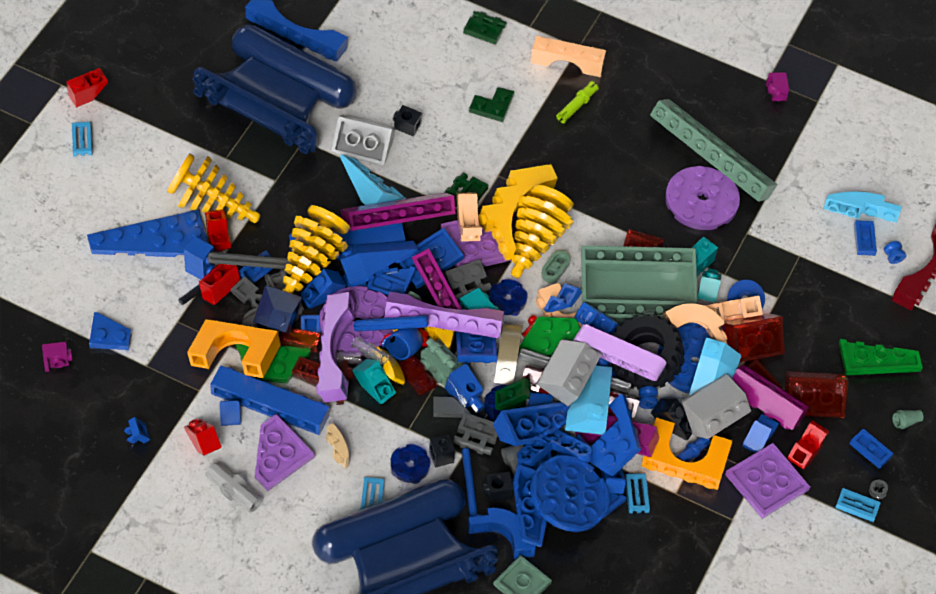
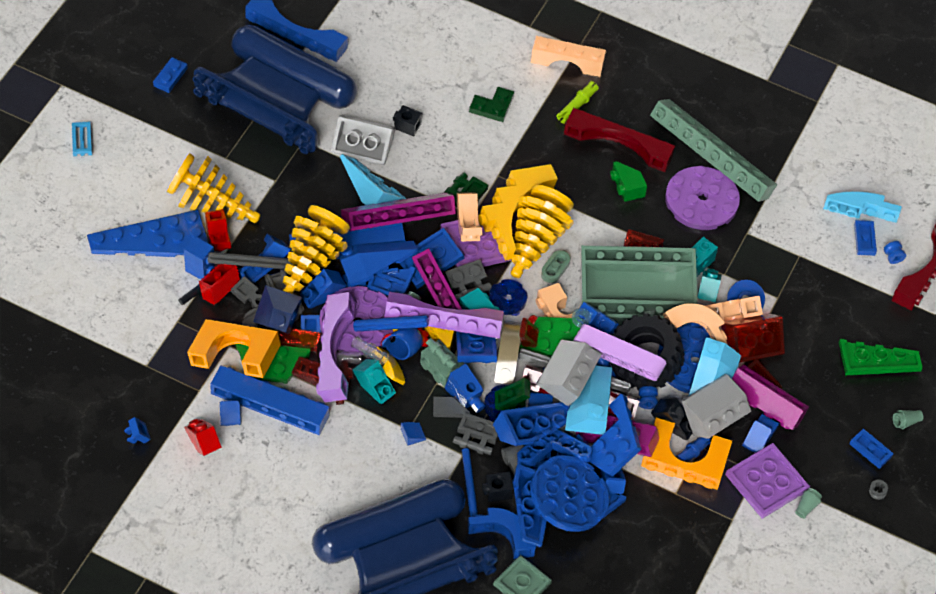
magenta brick [42,342,72,372] -> none
red slope [66,68,108,108] -> none
blue wing [89,312,131,350] -> none
light grey piece [206,462,262,513] -> none
medium lavender plate [255,414,315,492] -> none
tan slope [326,423,349,468] -> none
dark azure tile [360,477,384,510] -> none
clear blue plate [390,444,431,484] -> none
clear red slope [399,356,437,396] -> none
black brick [429,434,455,468] -> none
dark green plate [463,11,507,45] -> none
blue slope [544,283,582,313] -> none
dark azure tile [625,474,650,513] -> none
magenta brick [766,73,789,101] -> none
clear red slope [785,371,848,418] -> none
red brick [787,421,829,470] -> none
dark azure tile [835,488,881,522] -> none
none -> blue plate [153,57,188,93]
none -> blue slope [261,233,290,258]
none -> blue slope [401,422,426,446]
none -> clear red slope [520,318,539,348]
none -> dark red arch [564,108,675,172]
none -> clear light blue plate [572,308,591,327]
none -> green slope [610,162,647,202]
none -> sand green cone [795,488,822,519]

